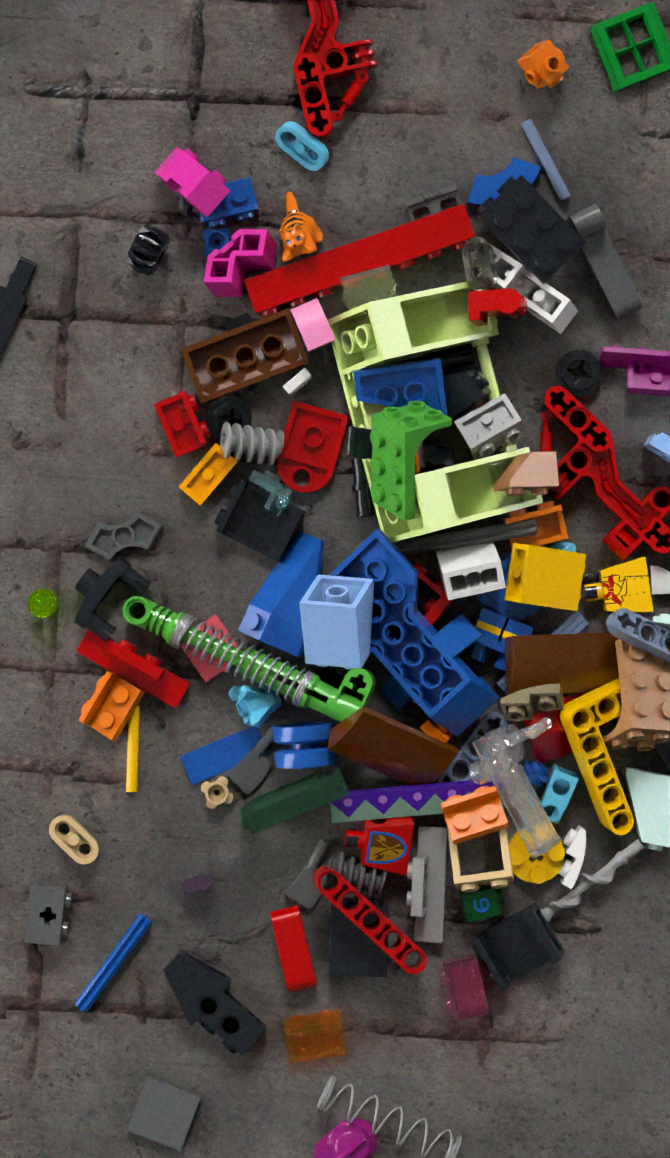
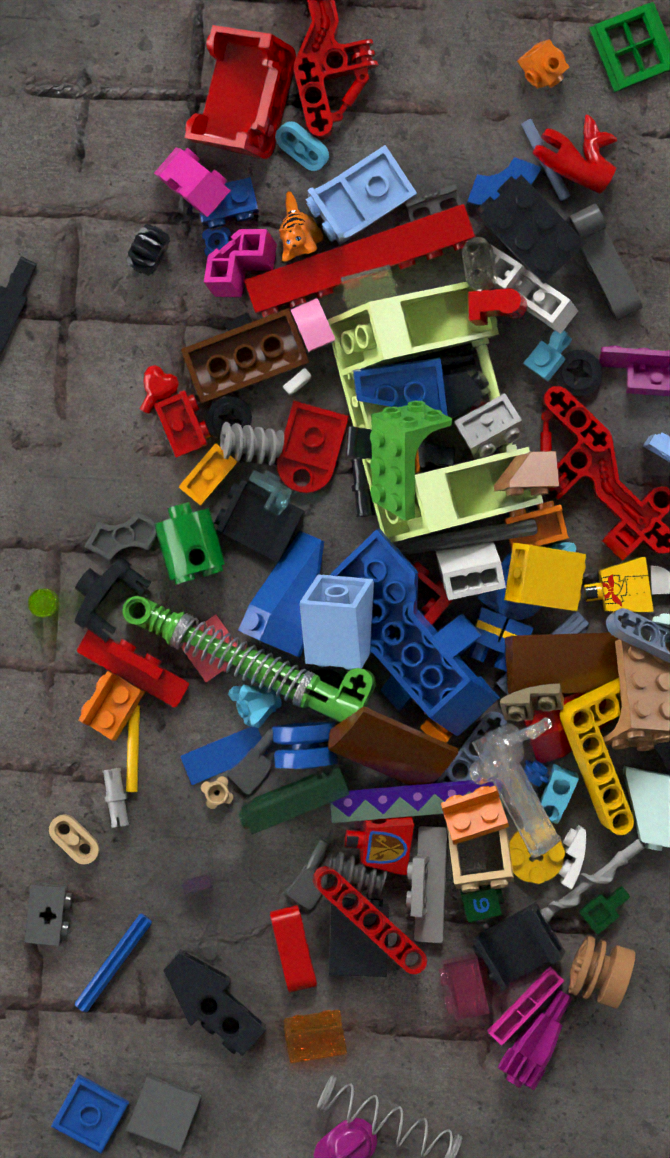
none -> blue tile [51,1074,129,1154]
none -> light grey pin [102,768,130,828]
none -> red rock [139,365,179,414]
none -> green cylinder [154,502,225,585]
none -> red windscreen [184,25,296,159]
none -> light blue bracket [306,145,417,245]
none -> dark pink piece [488,966,564,1046]
none -> magenta piece [497,990,573,1091]
none -> medium azure plate [524,330,572,382]
none -> red piece [532,114,617,194]
none -> medium nougat wheel [568,935,635,1009]
none -> dark green plate [579,885,630,935]

